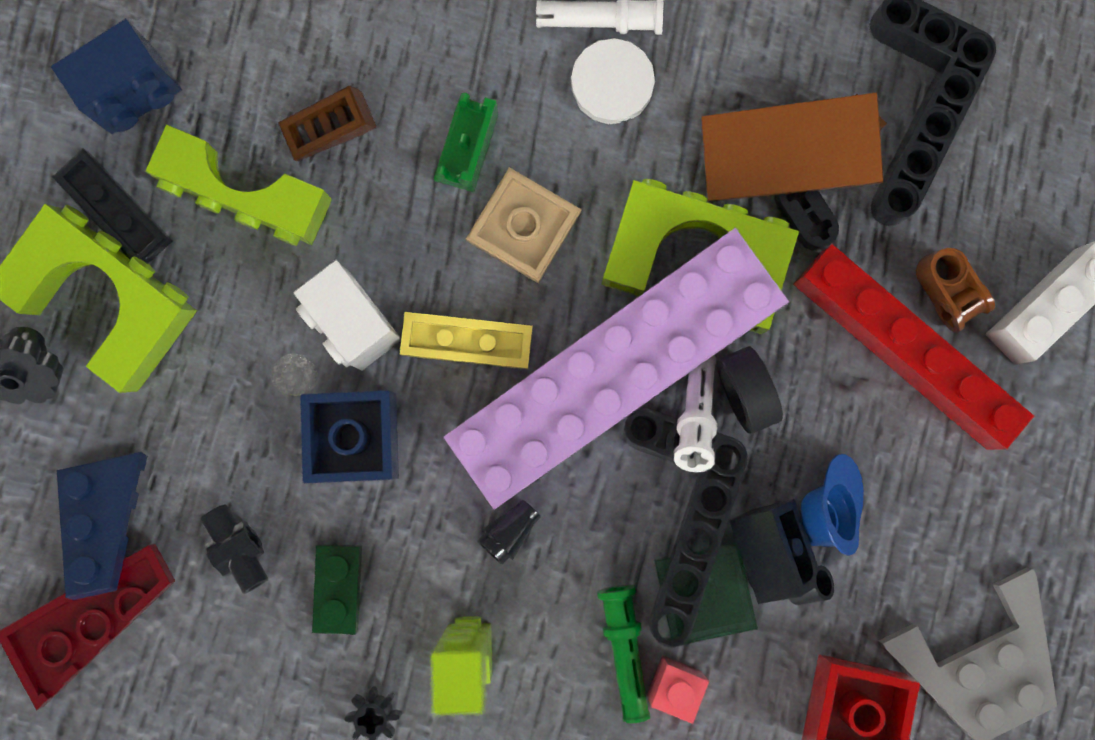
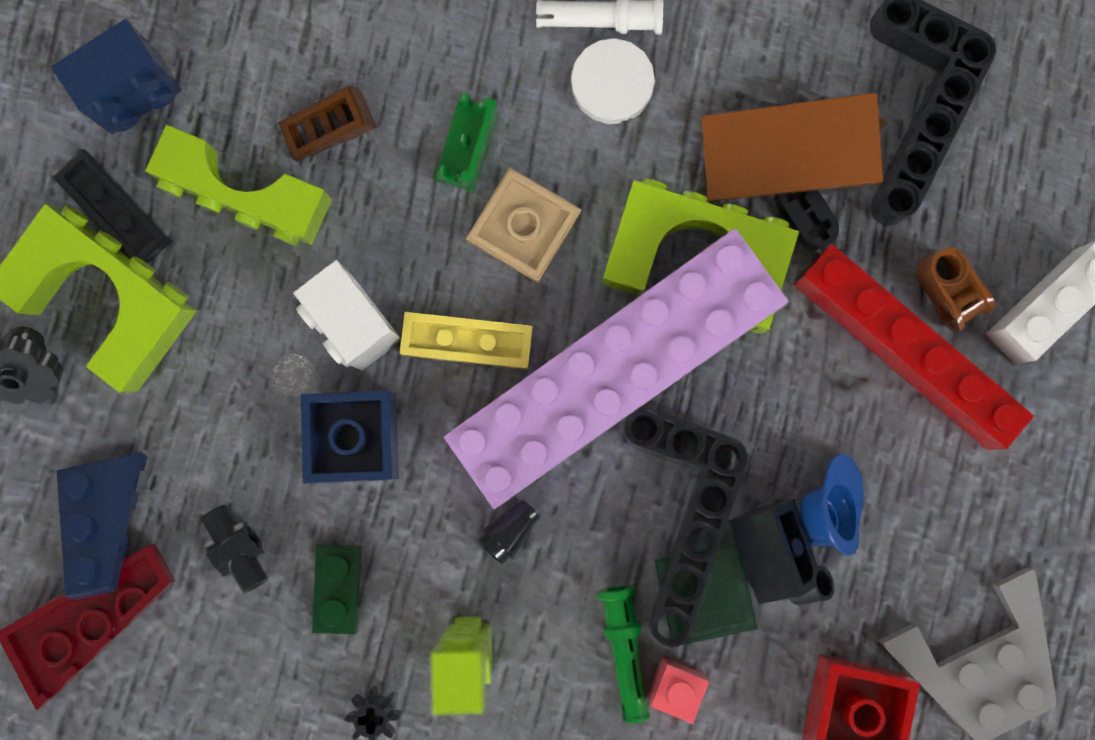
white pin [674,355,717,472] -> none
black tyre [717,346,783,434] -> none

